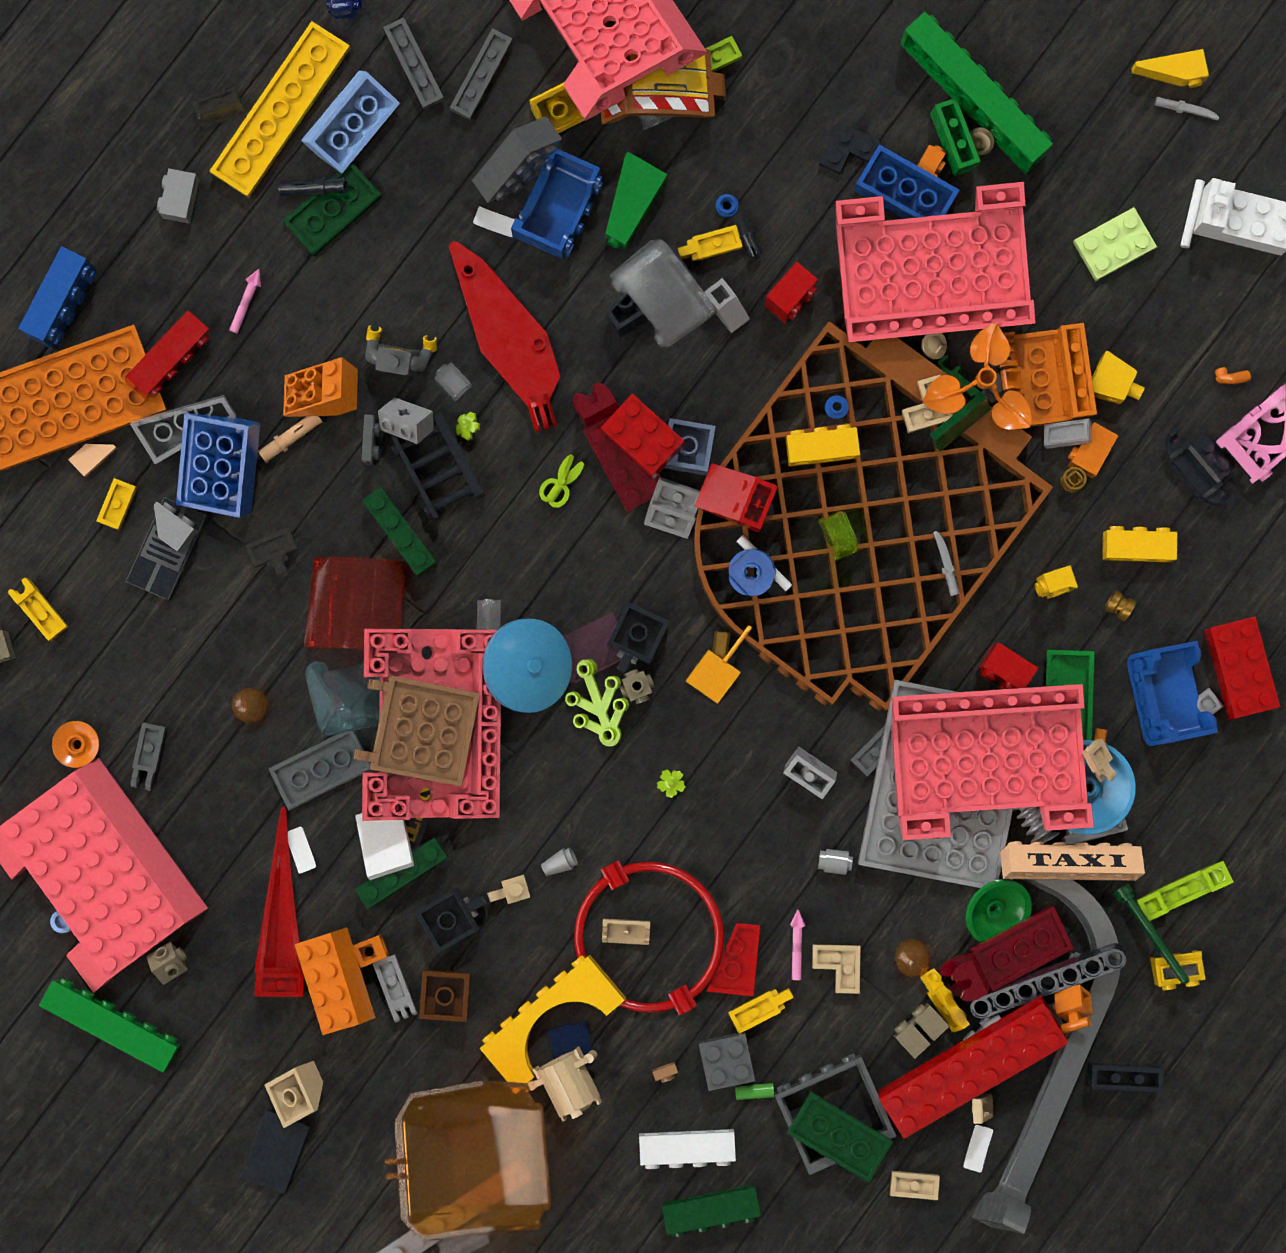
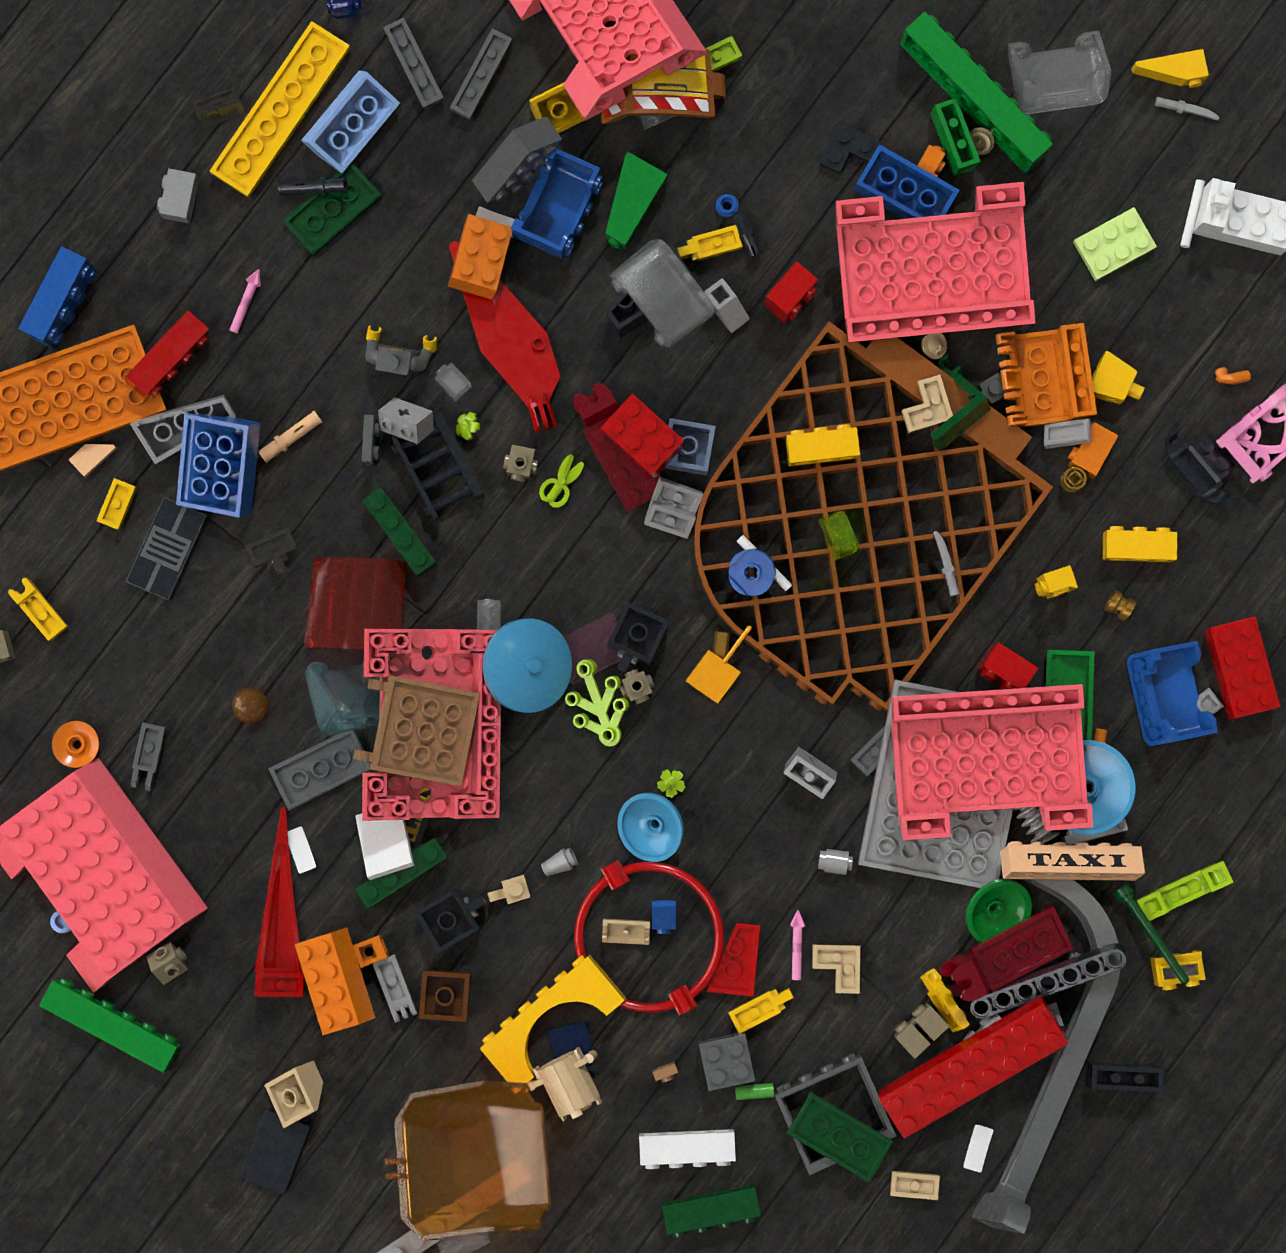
light grey slope [154,501,198,554] -> none
orange slope [283,357,358,417] -> none
red slope [694,463,778,533] -> none
blue plate [825,396,848,419] -> none
clear orange hair [895,939,931,977] -> none
orange plant [923,323,1032,430] -> none
tan plate [972,1094,993,1124] -> none
orange brick [1053,984,1093,1034] -> none
tan plate [1082,739,1116,782] -> none
none -> orange brick [448,214,512,299]
none -> dark tan brick [503,445,538,482]
none -> dark azure dish [618,793,684,862]
none -> blue slope [652,900,676,934]
none -> clear windscreen [1008,31,1111,114]

